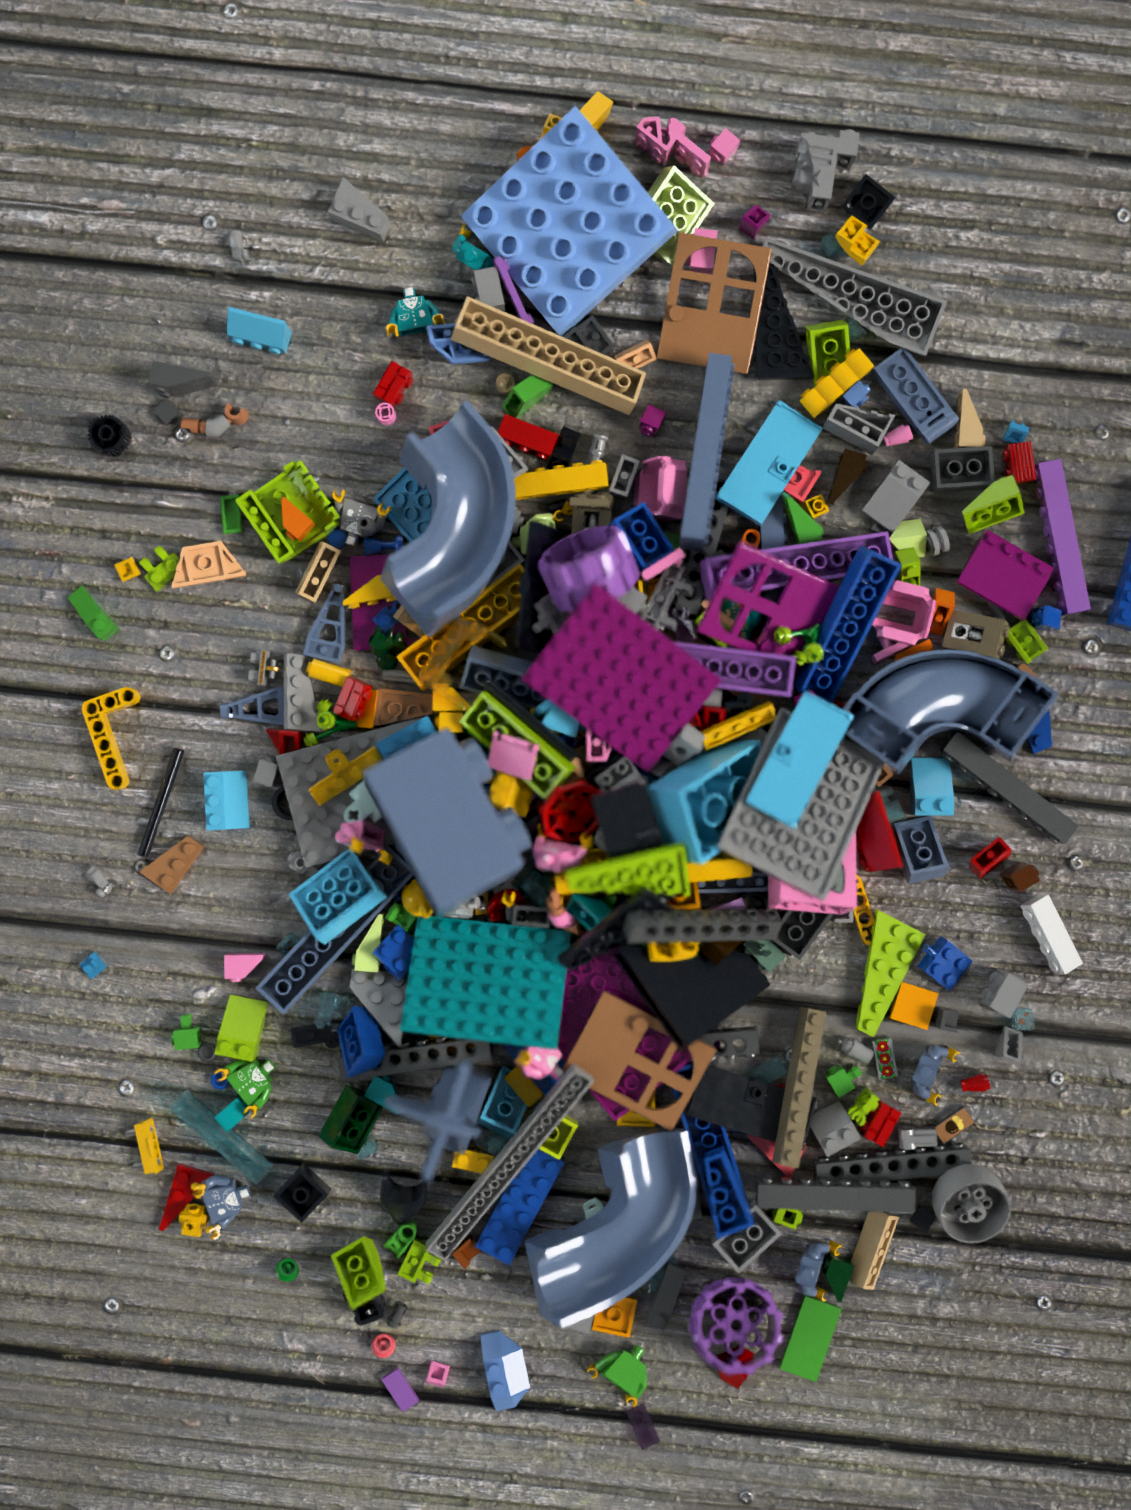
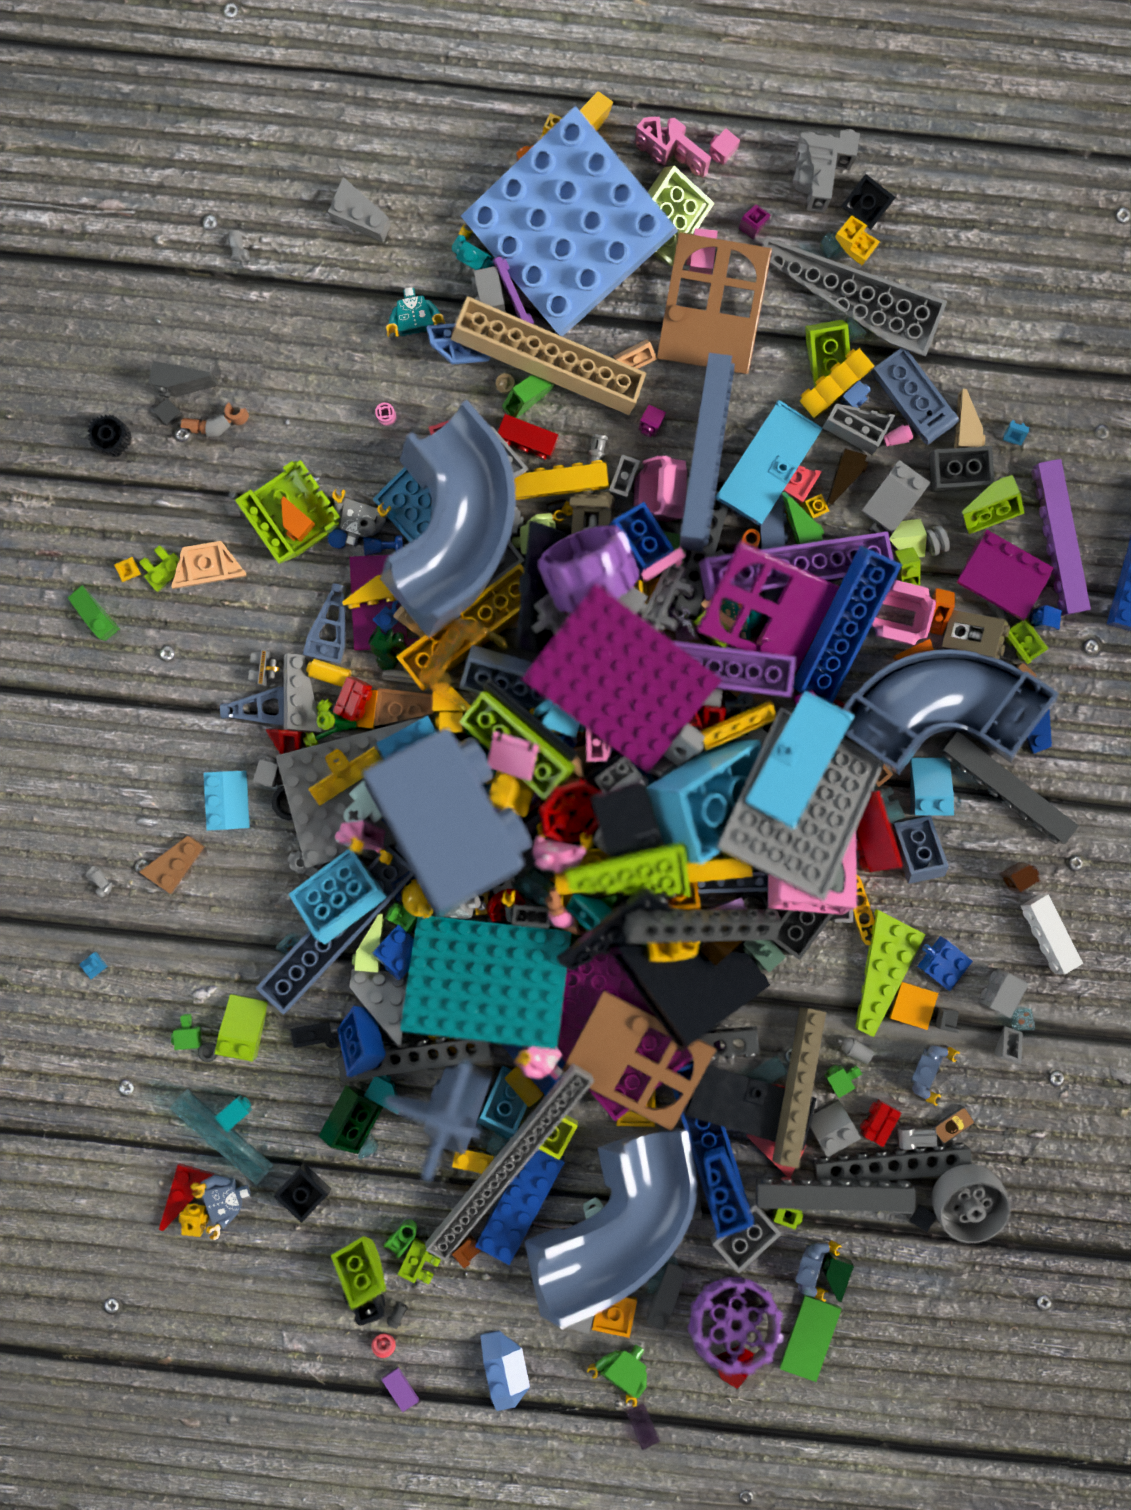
yellow beam [82,687,140,790] -> none
yellow piece [125,1118,164,1174] -> none
black axle [138,748,184,858] -> none
blue tile [211,1072,230,1089] -> none
bright green torso [214,1059,276,1120] -> none
bright green tile [220,494,243,534] -> none
bright pink slope [224,953,267,982] -> none
medium azure slope [227,307,292,355] -> none
green hat [275,1258,299,1282] -> none
tan brick [295,541,341,603] -> none
clear light blue piece [314,991,351,1029] -> none
red brick [372,361,414,408] -> none
black animal [380,1169,429,1226] -> none
bright pink slope [425,1361,450,1388] -> none
black slope [547,426,581,470] -> none
dark grey slope [563,315,616,355] -> none
black wing [753,264,814,380] -> none
lime plant [774,623,824,666] -> none
lime plate [846,1087,879,1126] -> none
tan panel [849,1211,899,1290] -> none
bright pink tile [871,637,911,665] -> none
tile [871,1037,898,1080] -> none
red cone [960,1073,990,1092] -> none
red brick [969,837,1012,879] -> none
red brick [1002,441,1036,484] -> none

